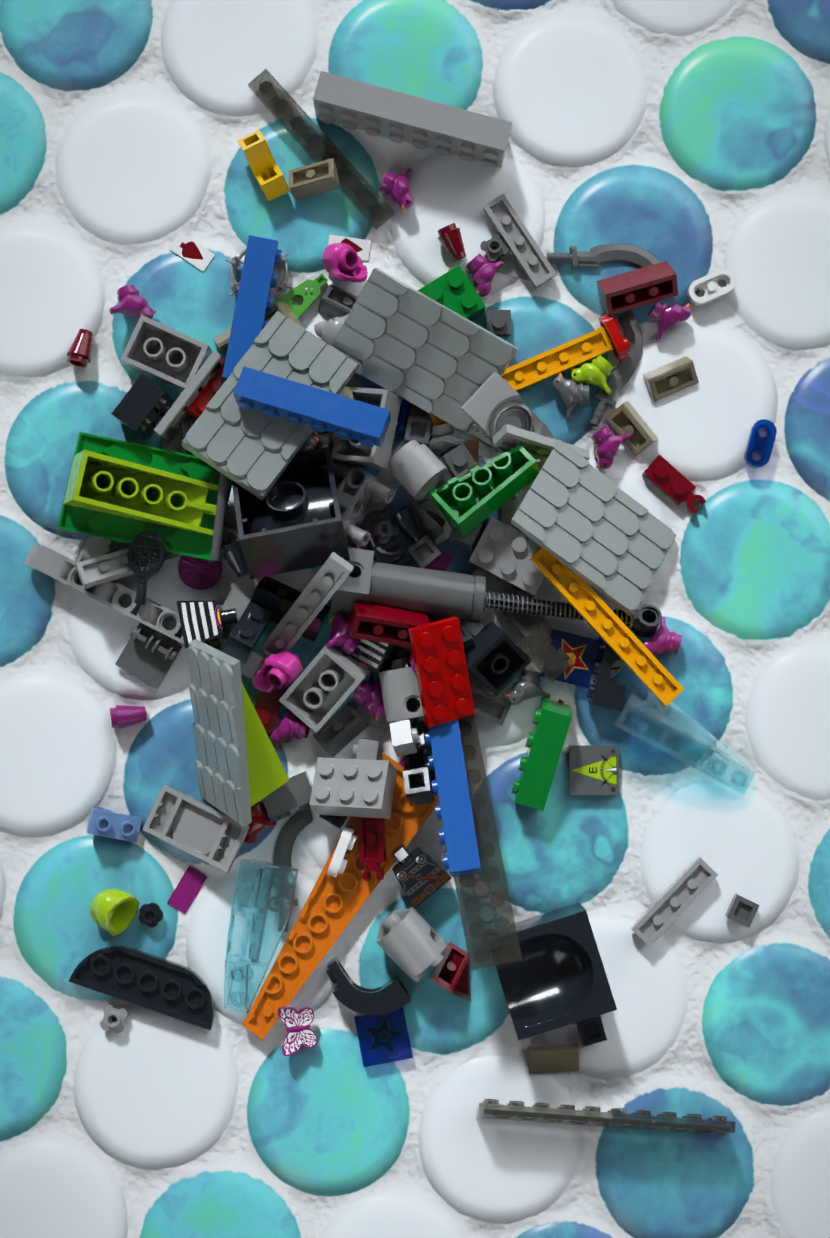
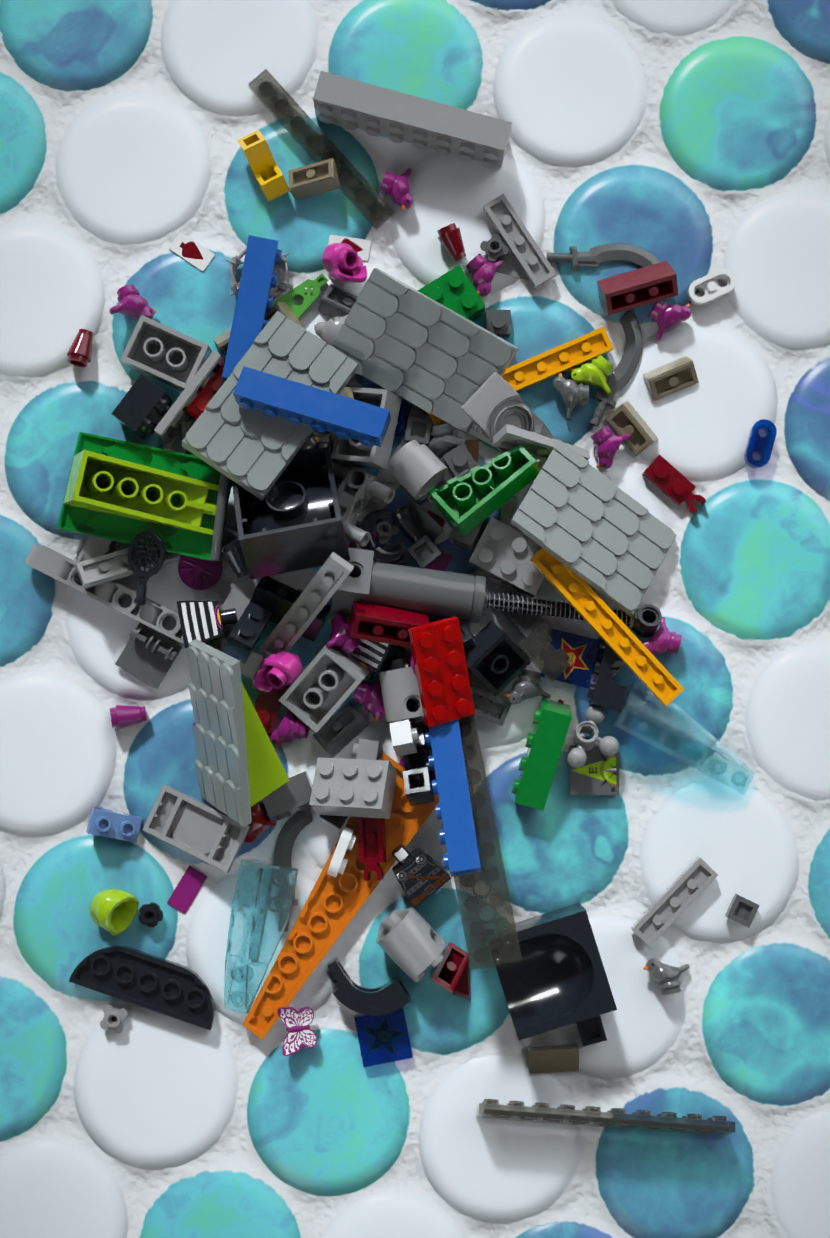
red plate [599,314,631,361] -> none
none -> light grey piece [567,705,619,767]
none -> dark grey animal [643,958,690,995]

